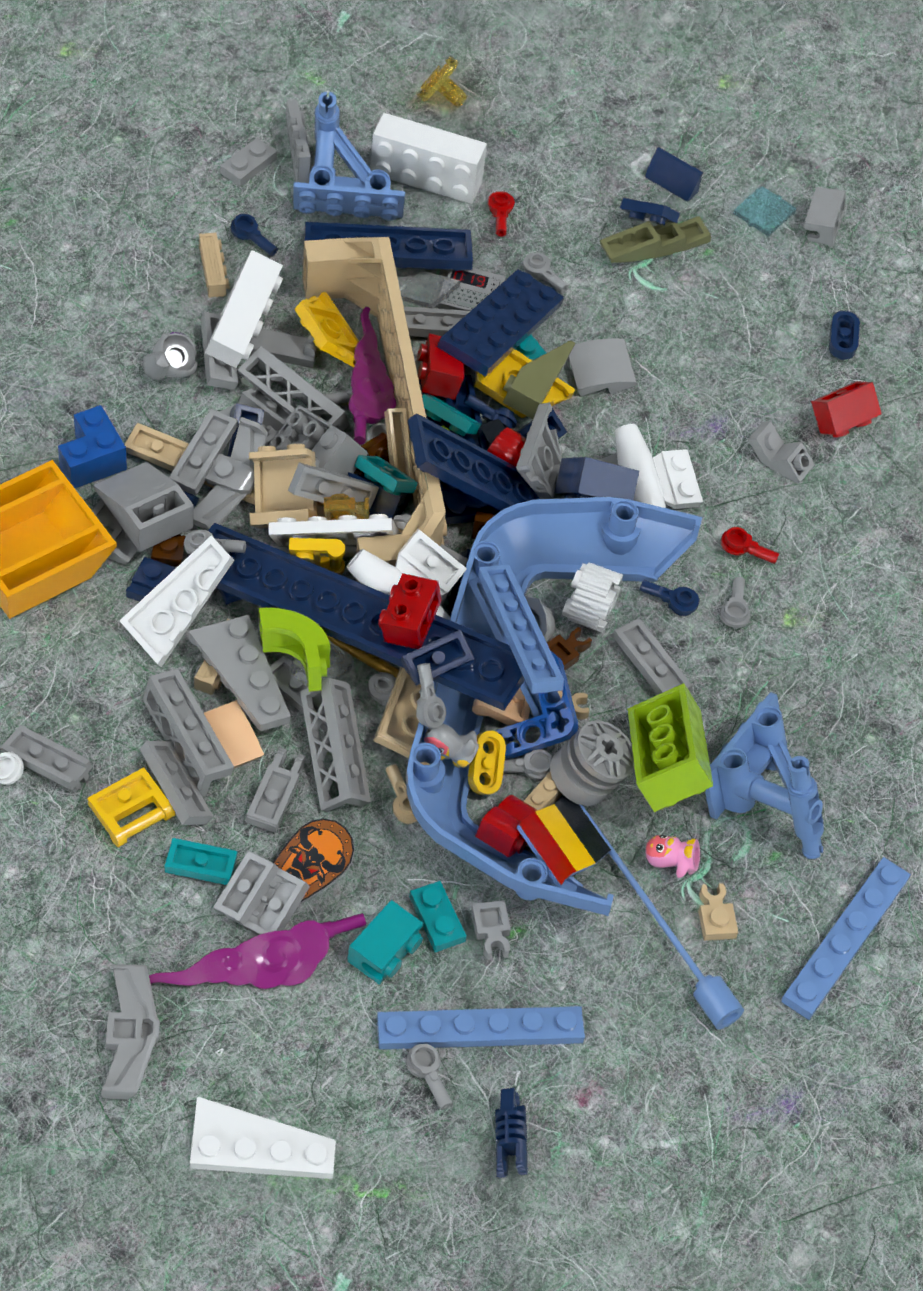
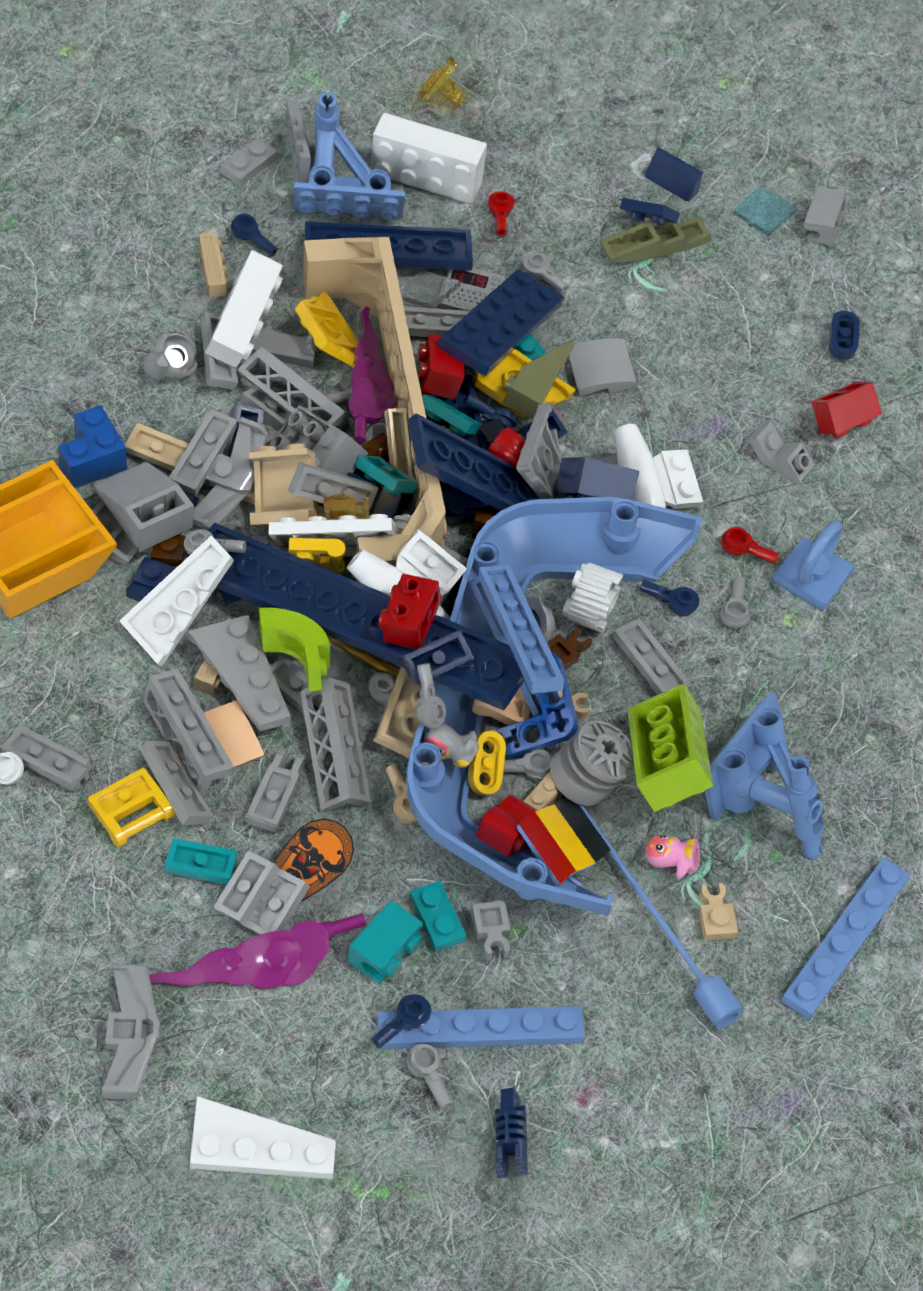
none -> dark blue plate [371,994,432,1048]
none -> medium blue tile [772,520,855,611]

